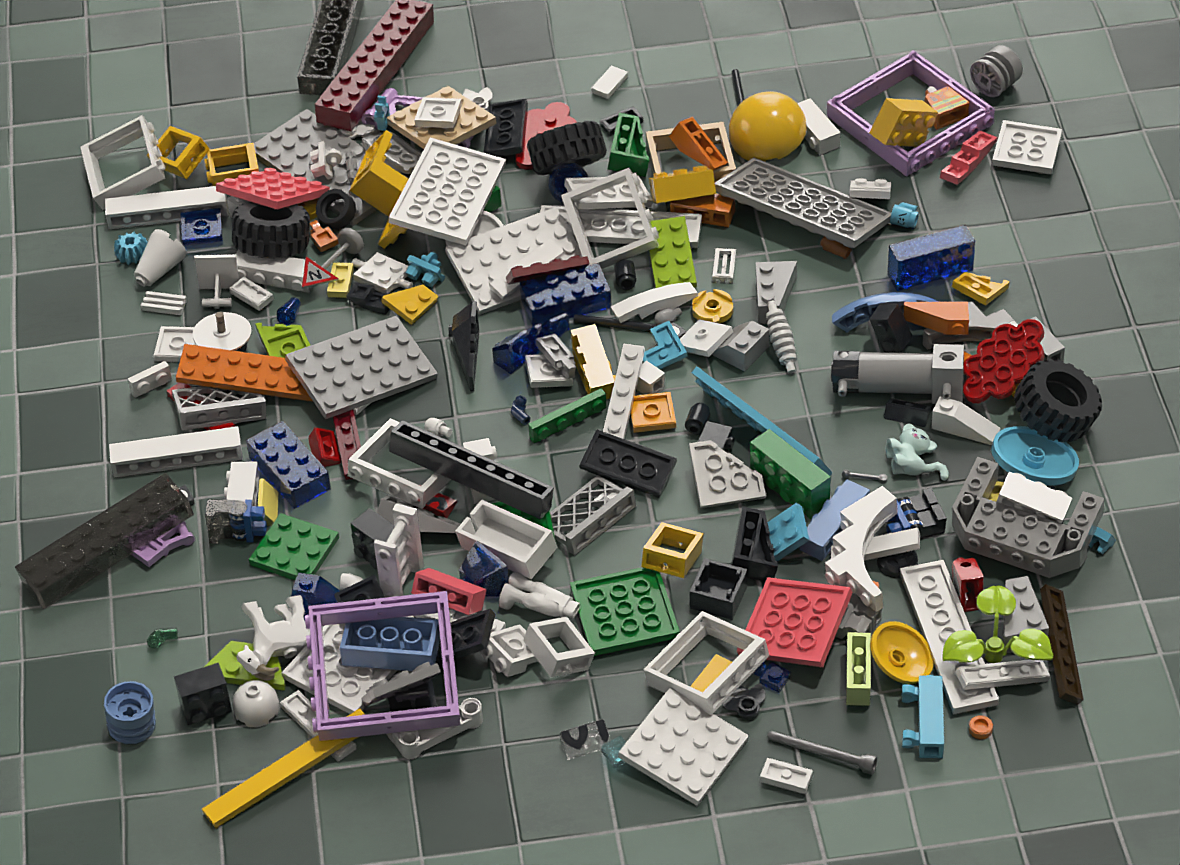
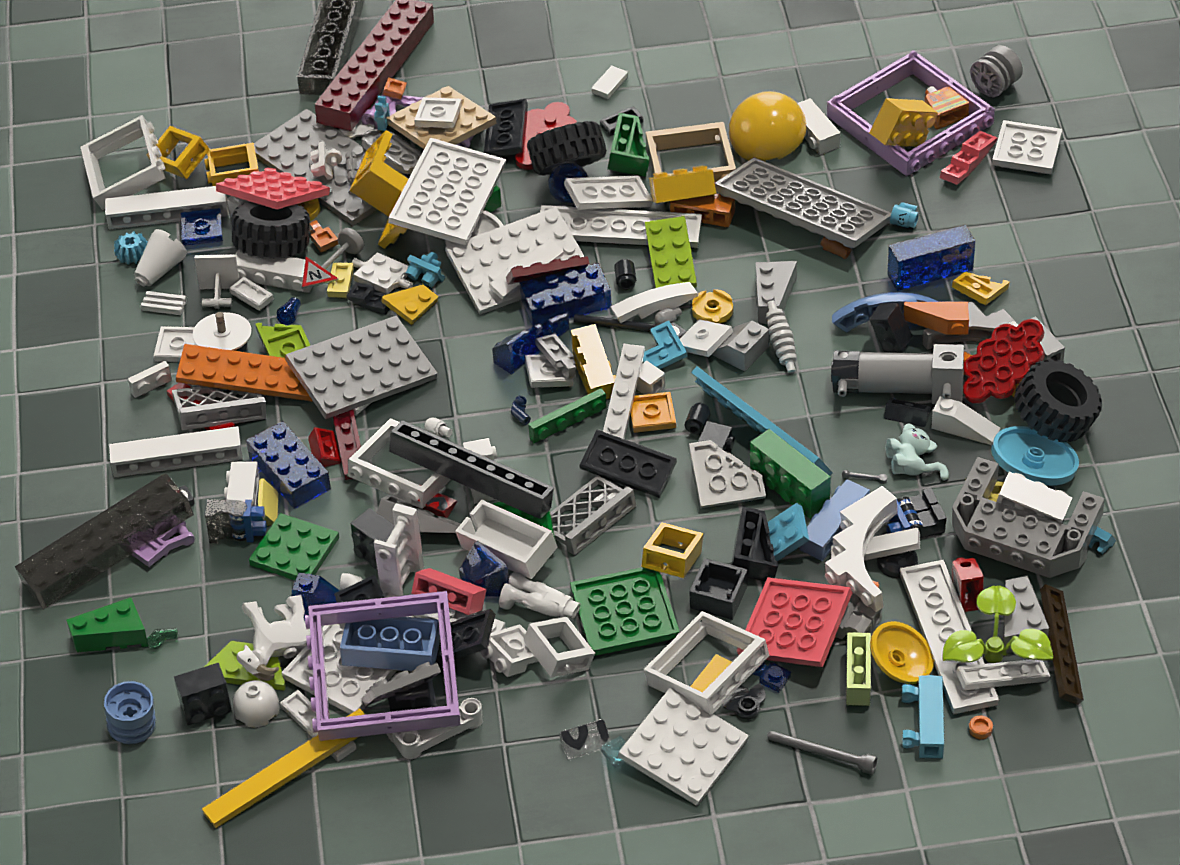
black tyre [316,189,356,229] -> none
black wedge [449,301,480,391] -> none
white plate [463,87,492,110] -> none
white window [561,168,659,273] -> none
orange slope [669,117,728,170] -> none
white tile [712,248,736,283] -> none
black bar [731,69,745,105] -> none
white plate [760,758,813,794] -> none
white plate [850,178,891,199] -> none
none -> green wedge [66,597,149,653]
none -> orange tile [383,77,407,100]

